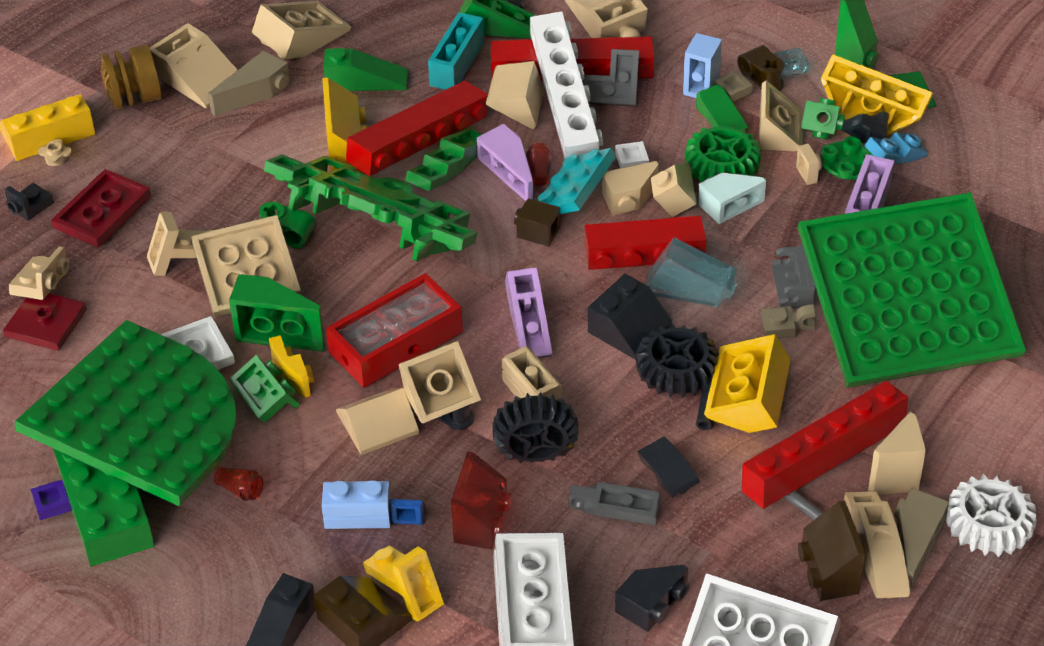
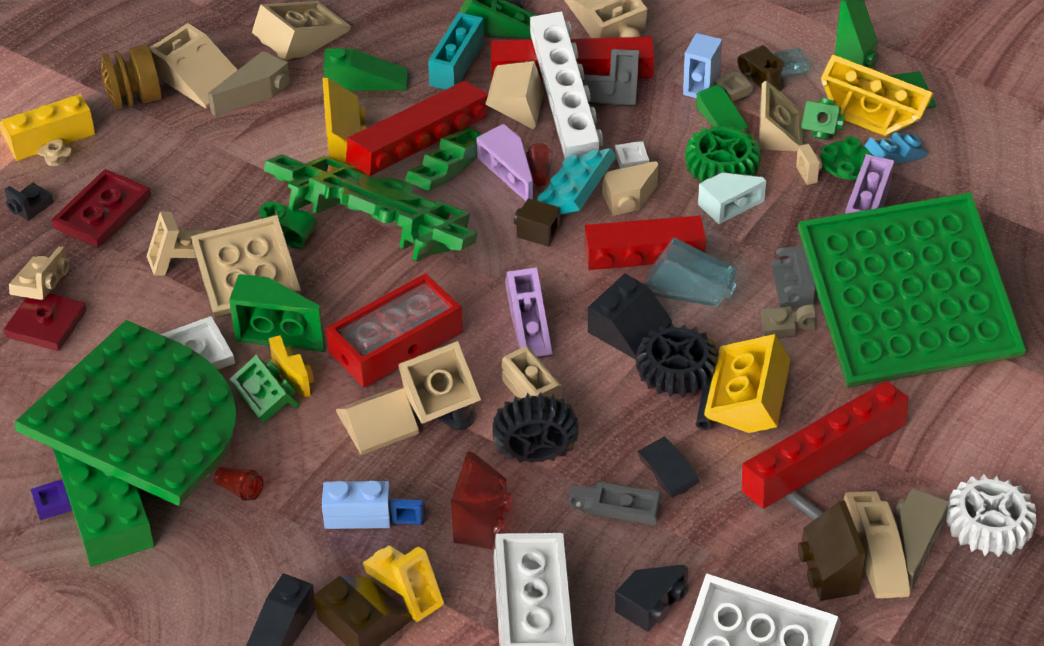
tan slope [651,162,696,217] -> none
black bracket [842,111,889,144] -> none
tan slope [868,412,926,495] -> none

